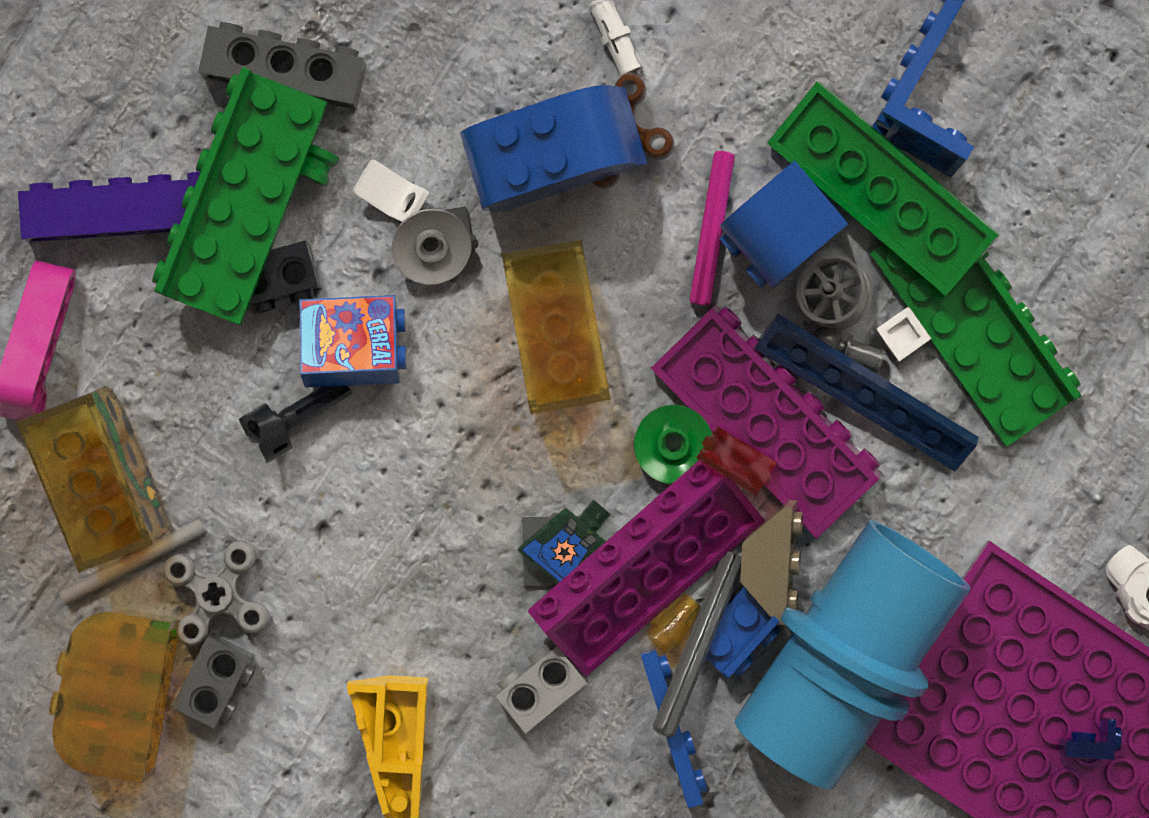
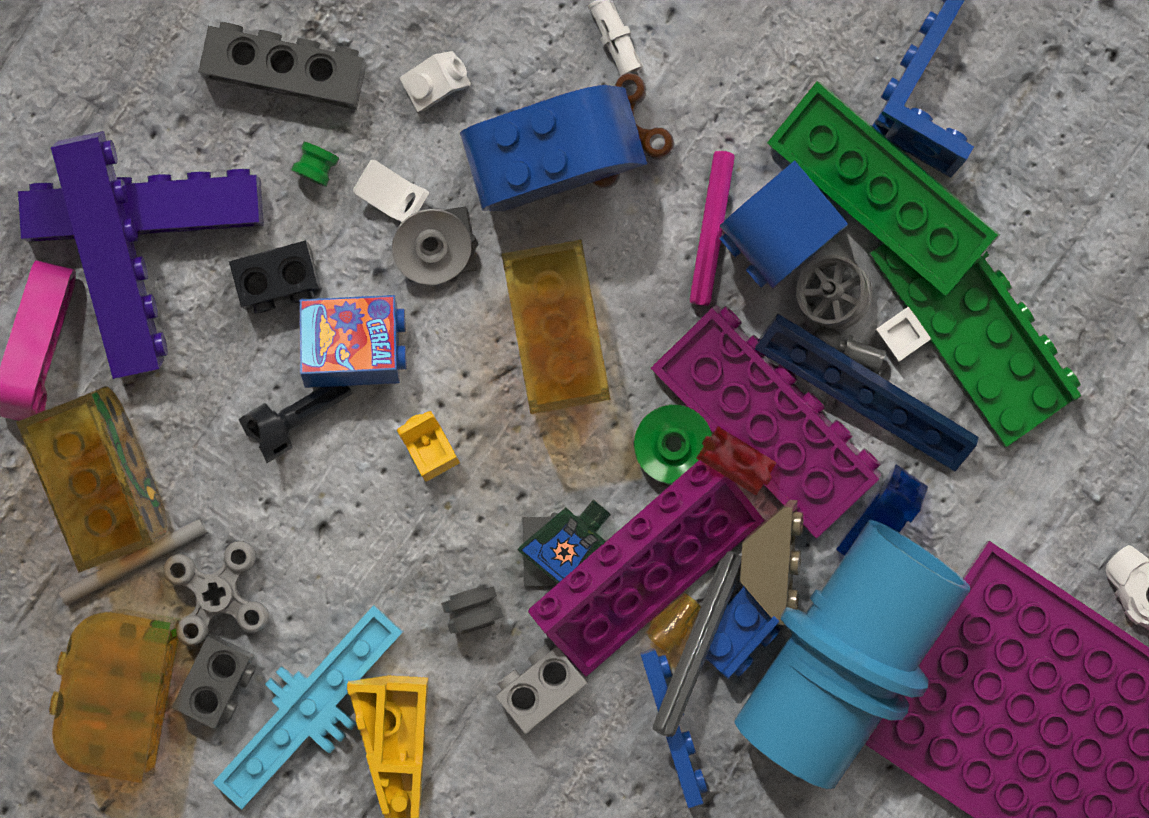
green bracket [152,67,328,326] -> none
clear blue bracket [1059,717,1122,760] -> none
none -> dark purple brick [51,131,168,379]
none -> medium azure hinge [213,605,404,810]
none -> yellow bracket [397,411,460,482]
none -> white bracket [399,51,471,112]
none -> dark grey wheel [441,586,503,634]
none -> clear blue bracket [836,464,928,556]

